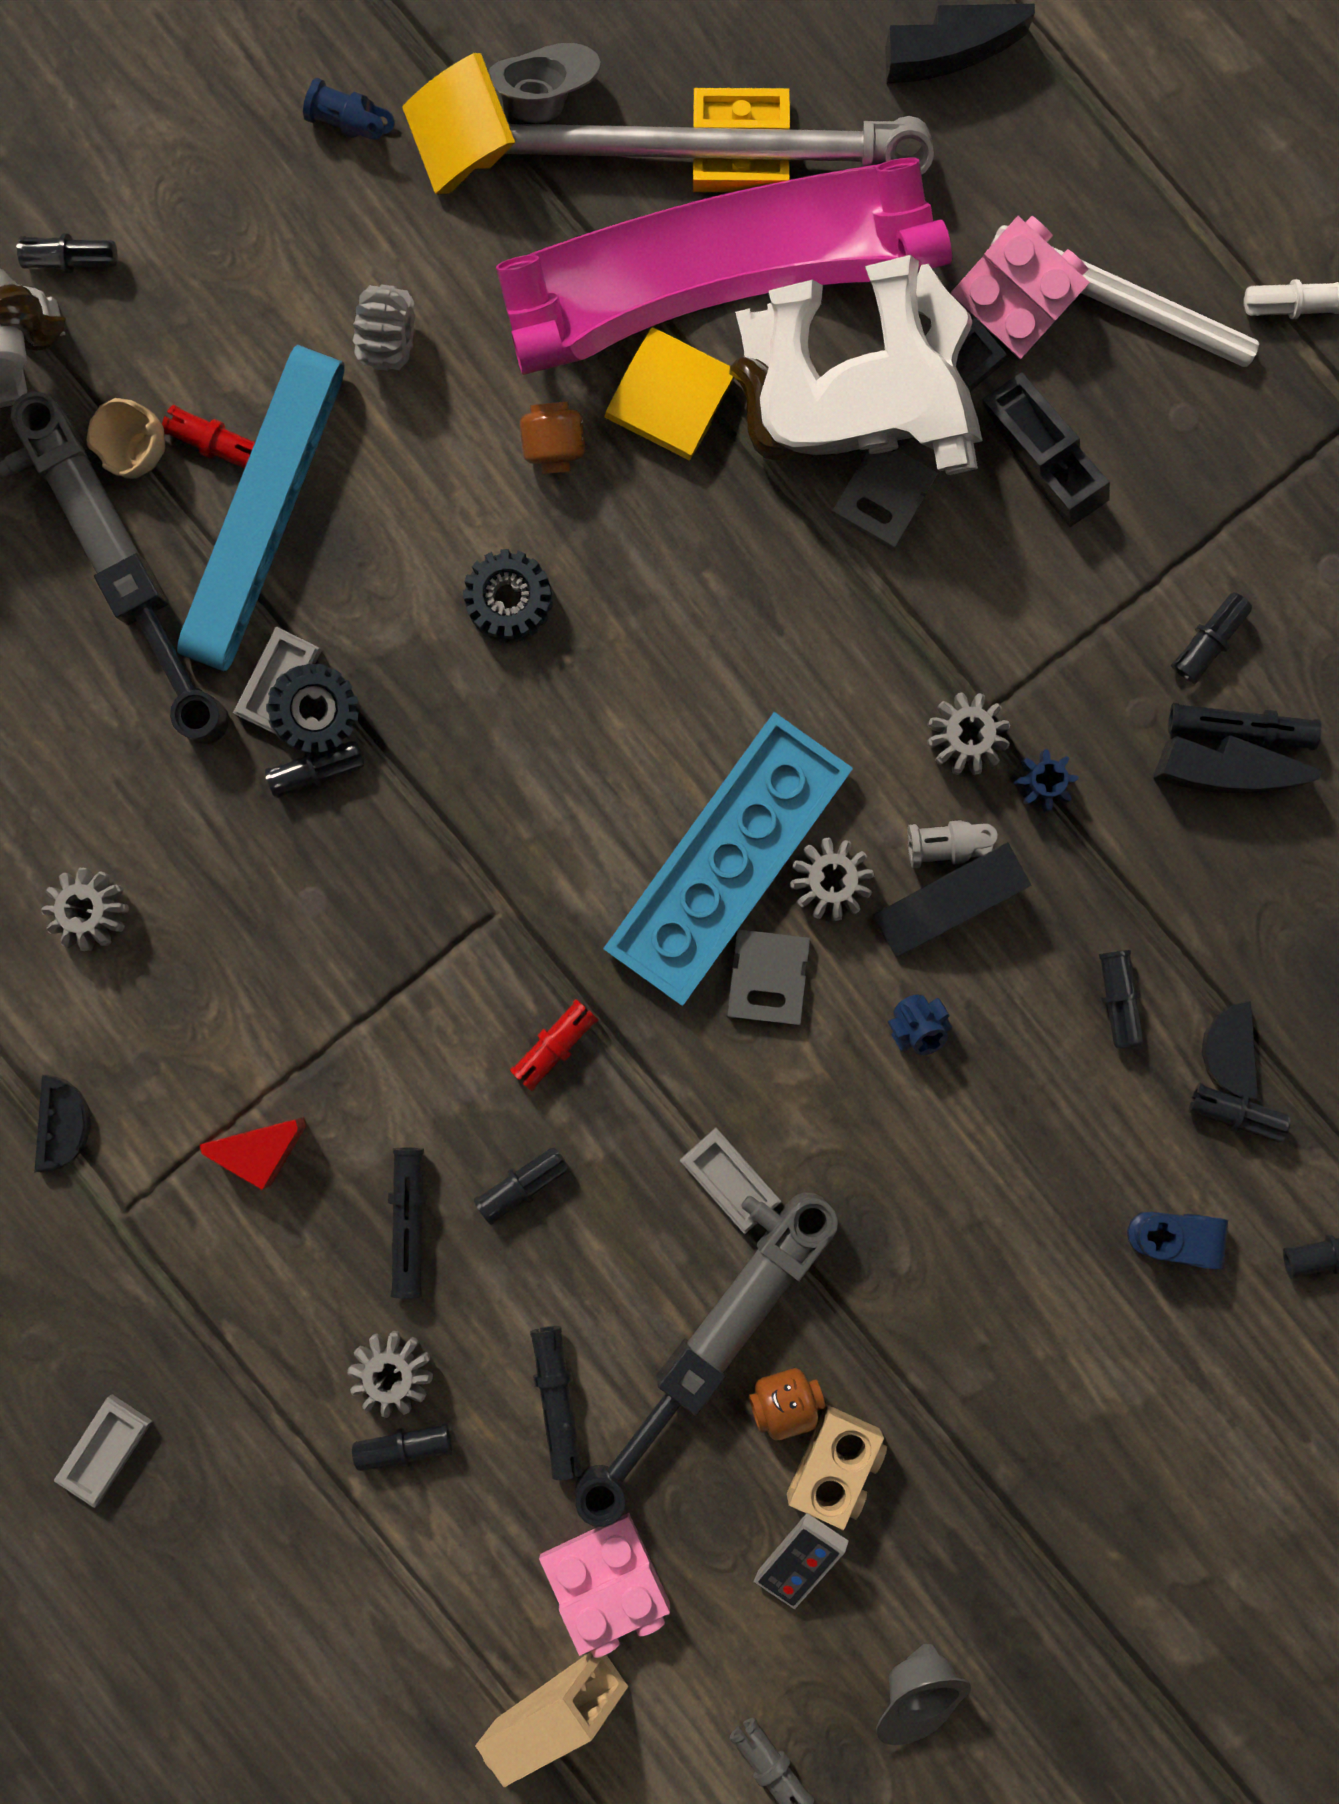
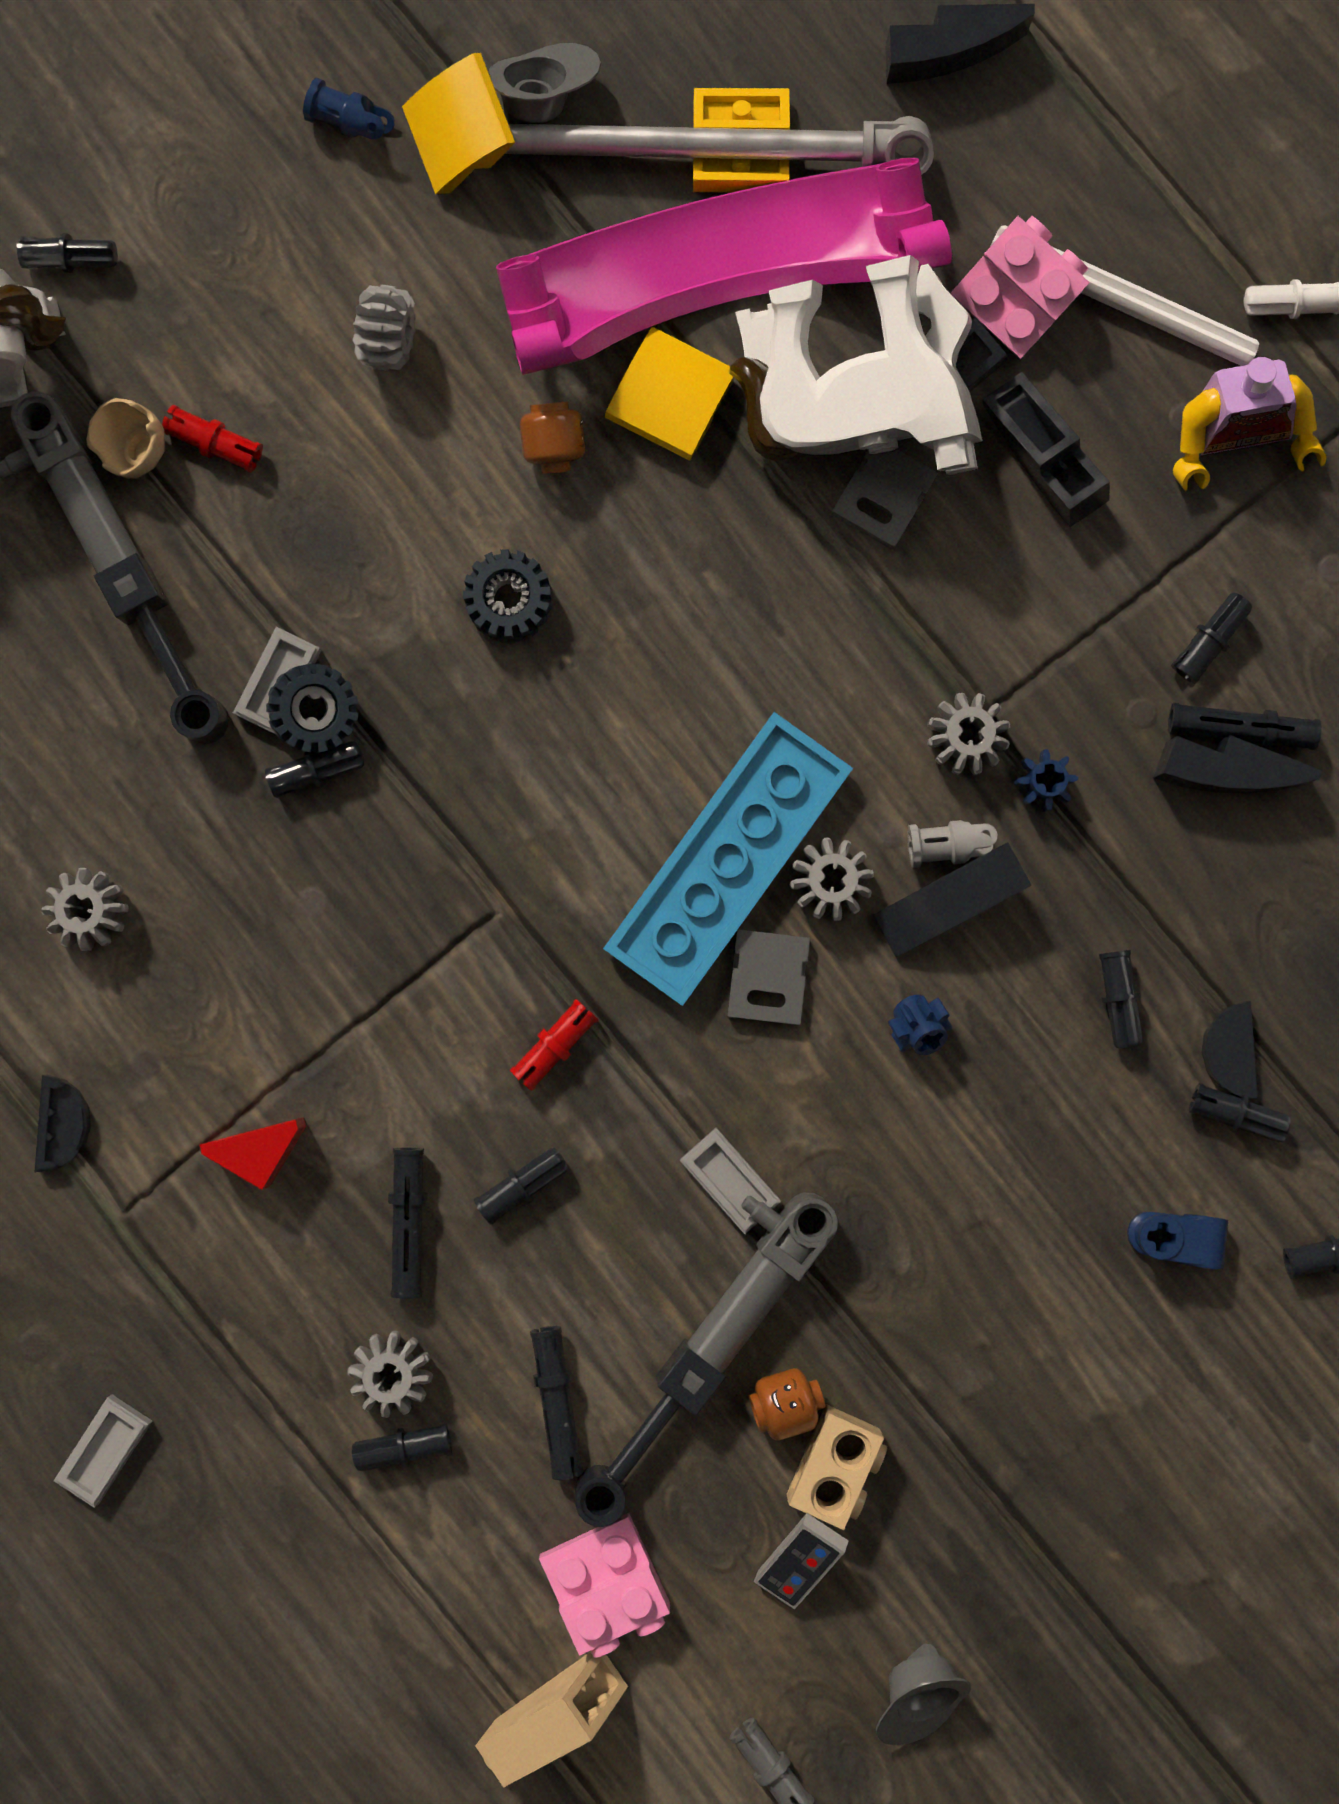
dark azure beam [177,345,345,671] -> none
none -> torso [1173,357,1326,491]

